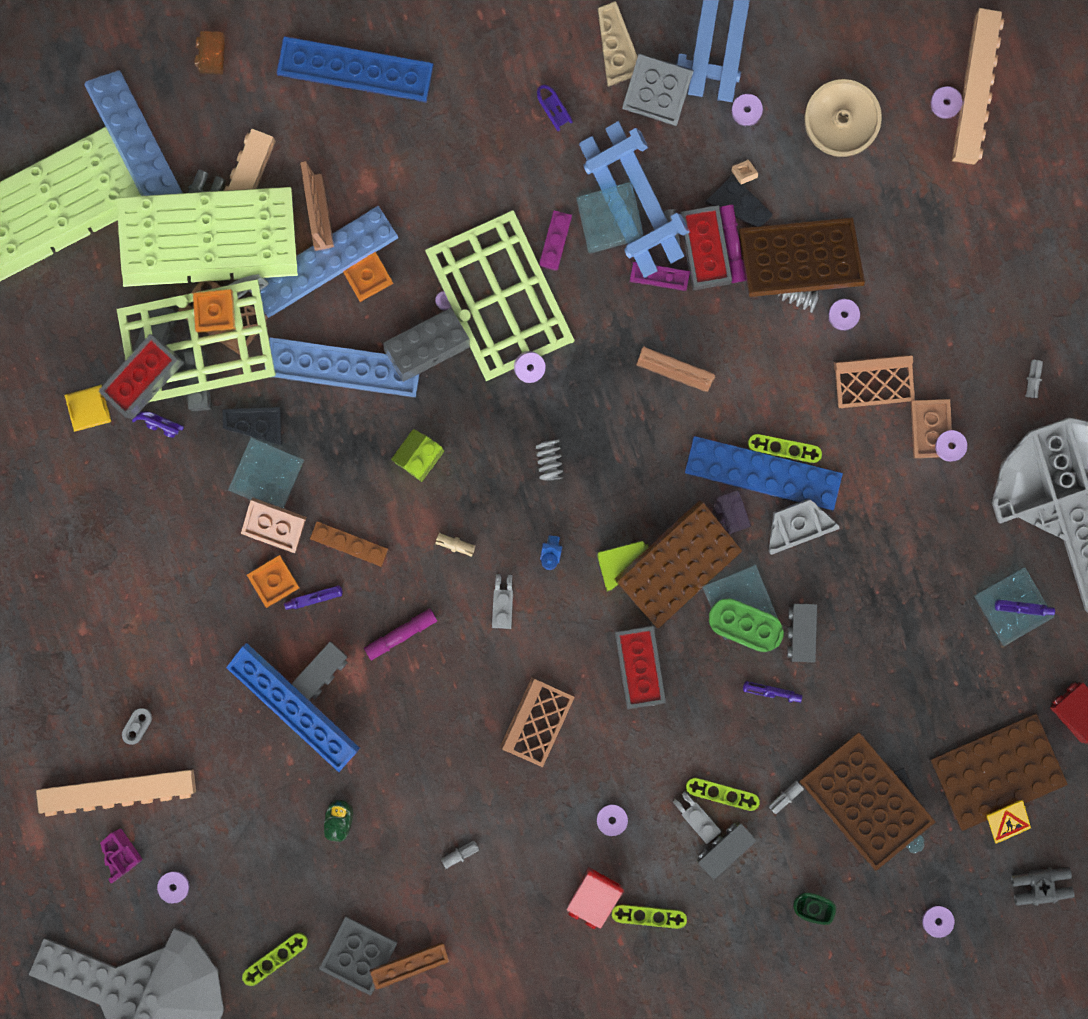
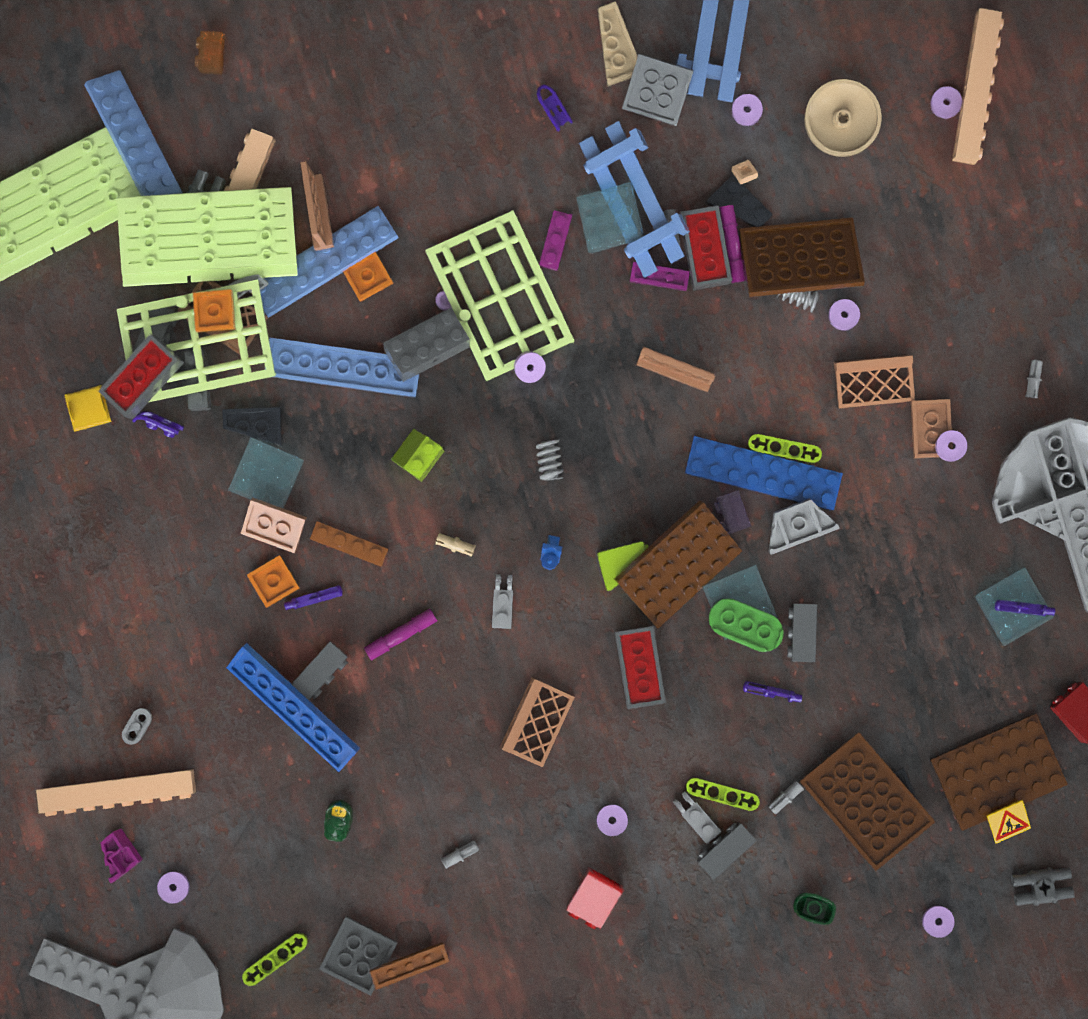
blue plate [277,37,433,102] -> none
lime beam [611,904,687,929] -> none
clear light blue plate [906,835,925,853] -> none

